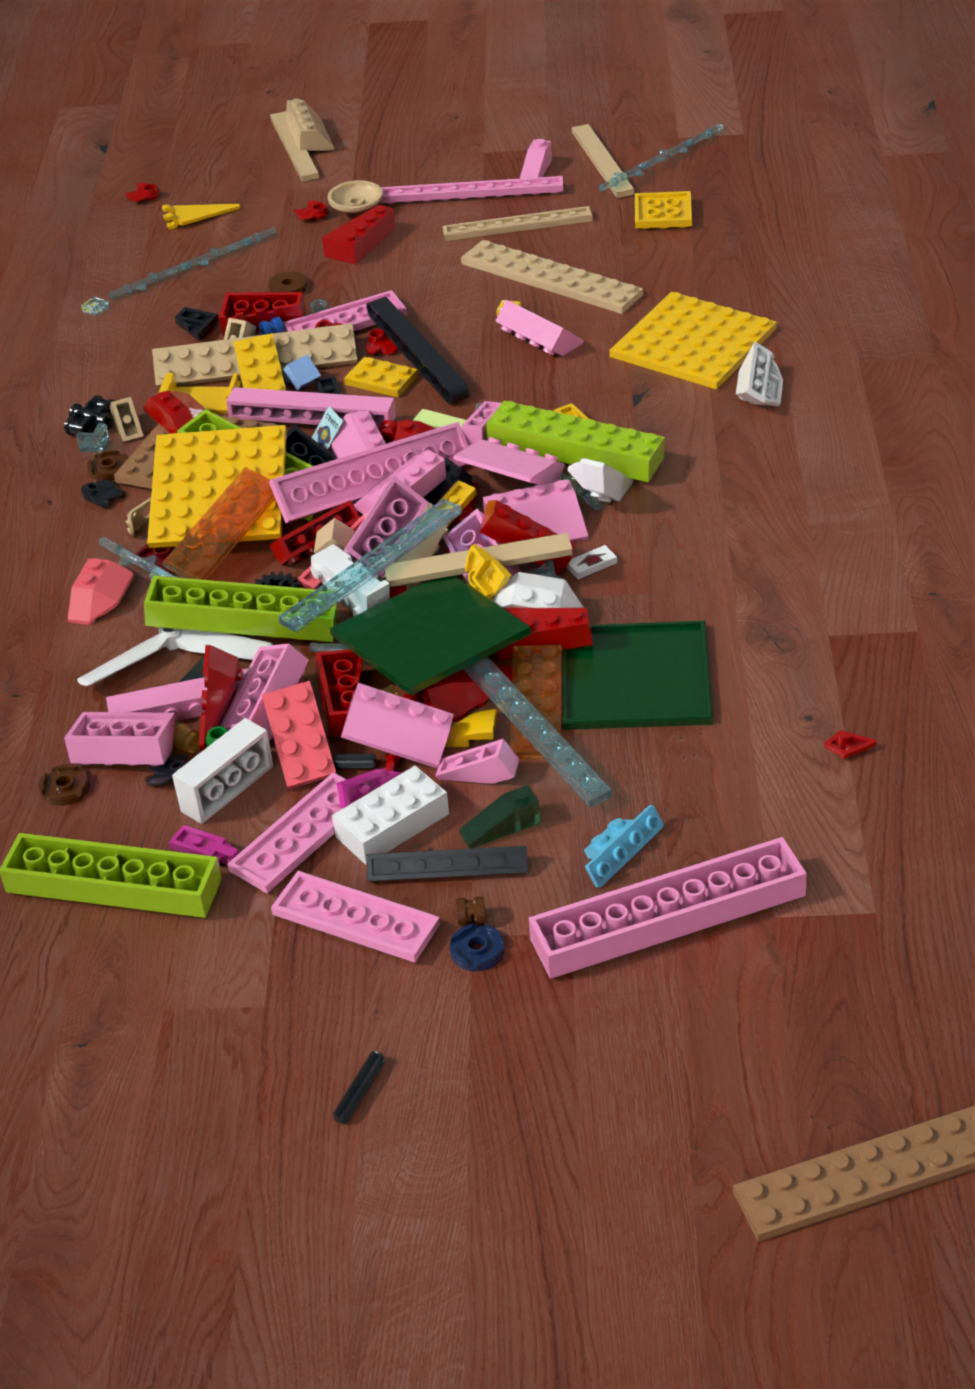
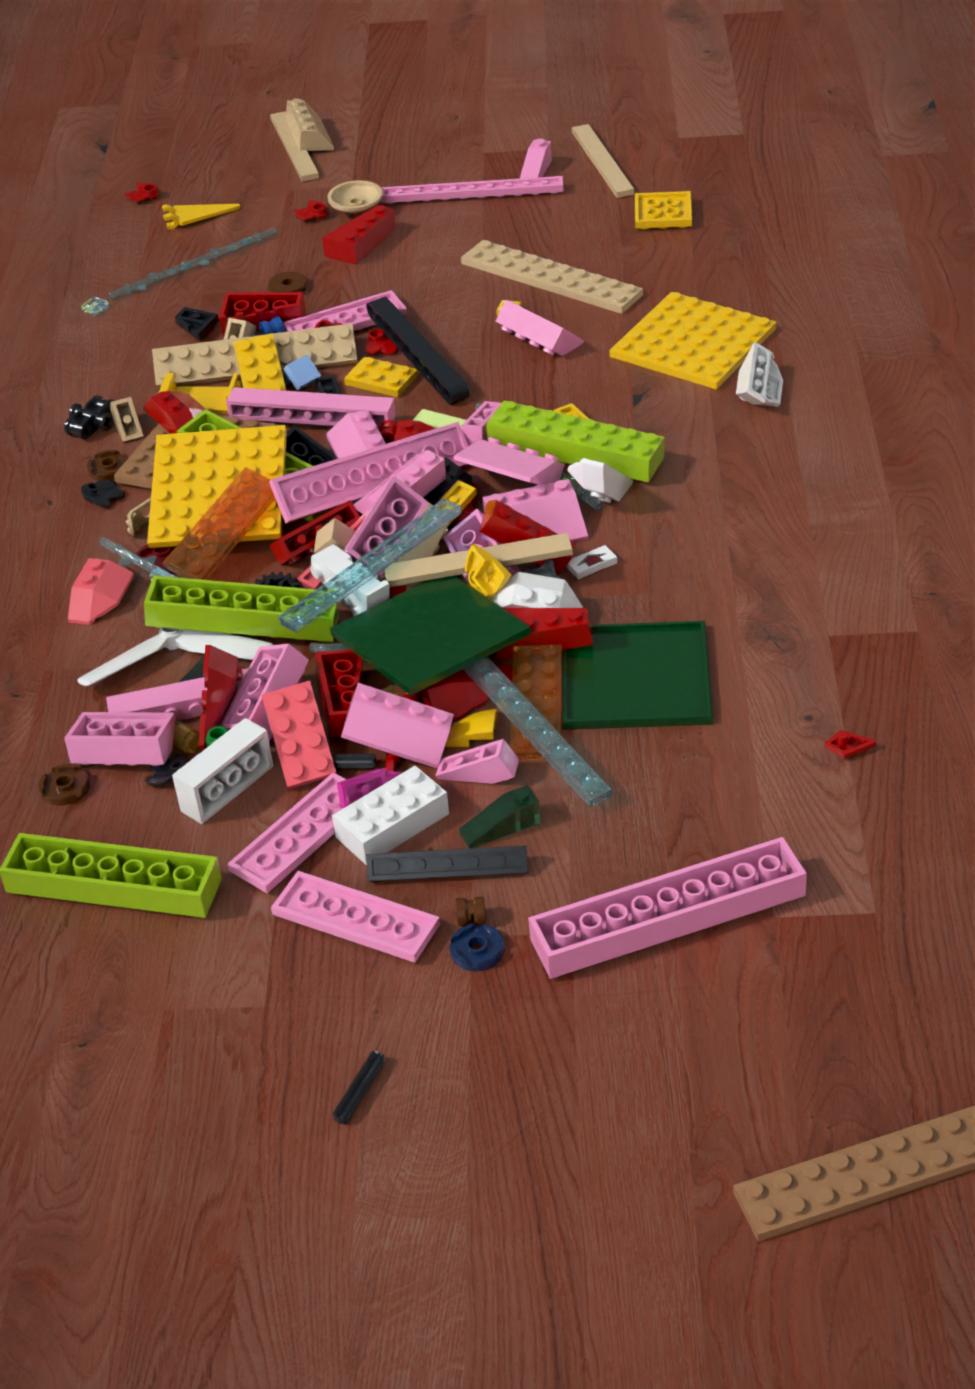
clear light blue panel [76,423,110,453] -> none
dark pink hinge [168,825,238,866] -> none
clear light blue bush [310,299,328,314] -> none
clear light blue sticker [312,406,343,449] -> none
tan tile [442,206,593,241] -> none
medium azure bracket [584,805,664,888] -> none
clear light blue plant [599,123,724,192] -> none

